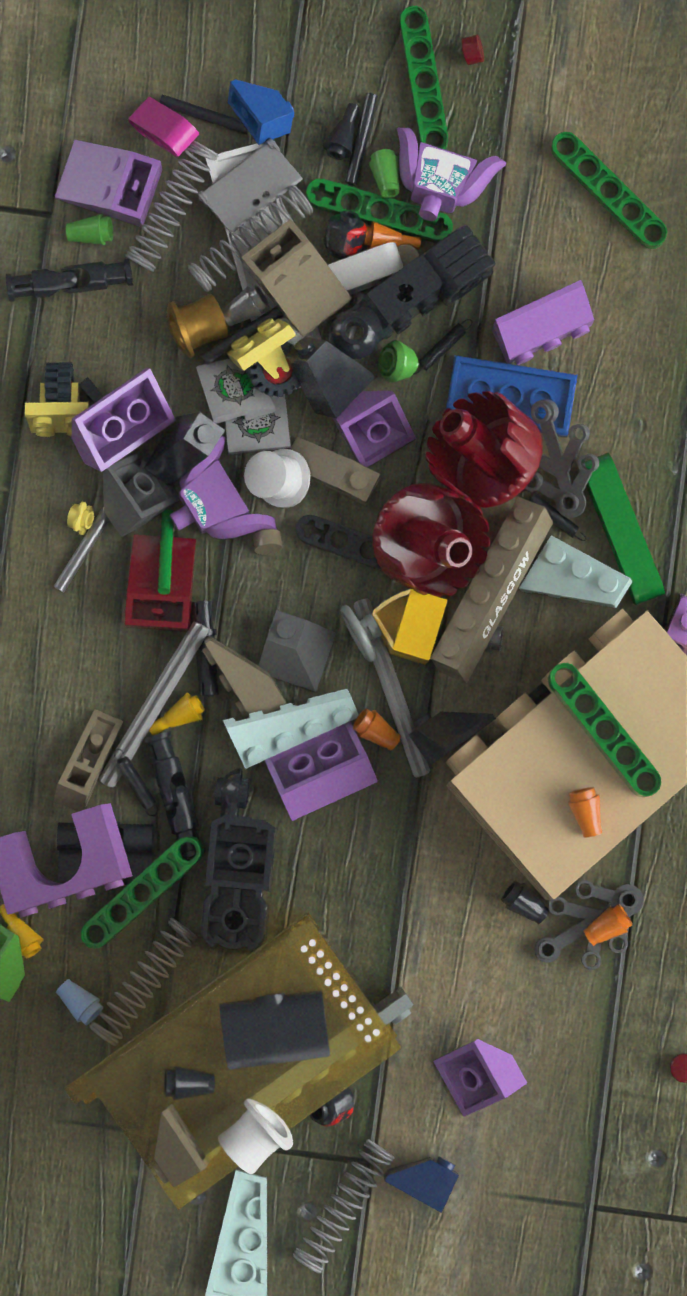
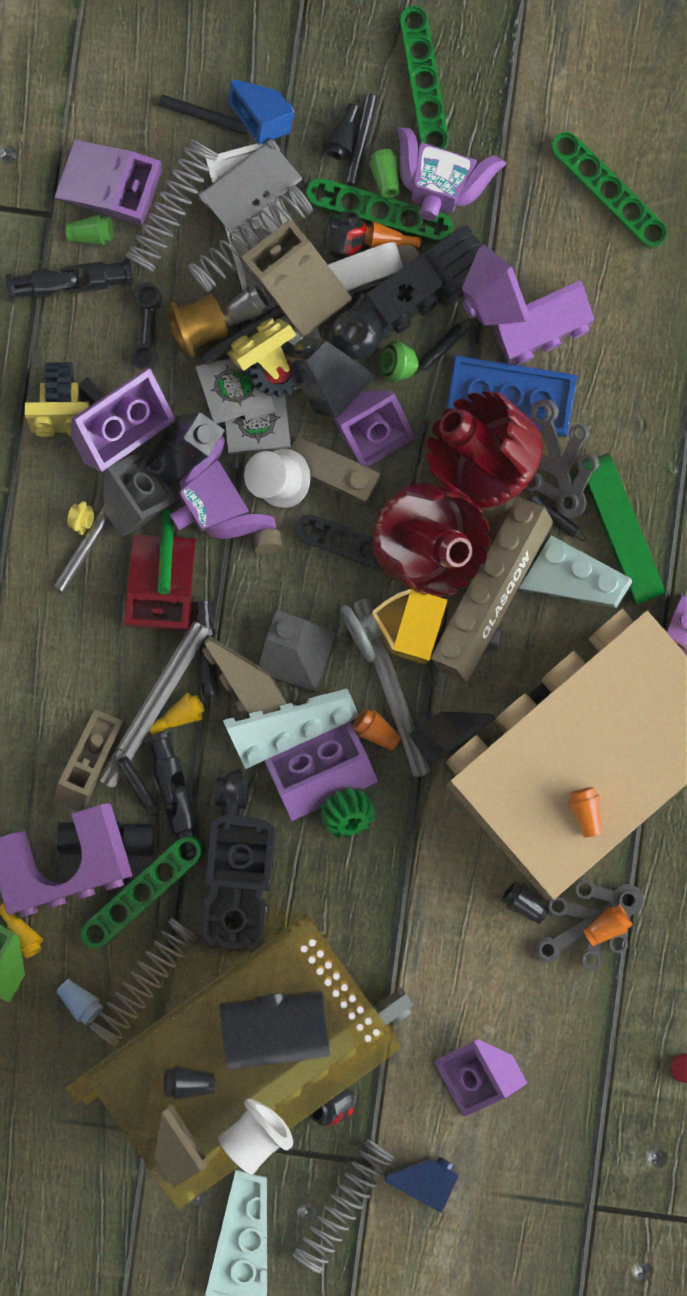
dark pink beam [127,97,199,157] -> none
dark red piece [461,34,484,65] -> none
green beam [548,663,662,797] -> none
none -> black bar [131,283,163,370]
none -> green gear [320,786,375,839]
none -> medium lavender slope [462,245,531,325]

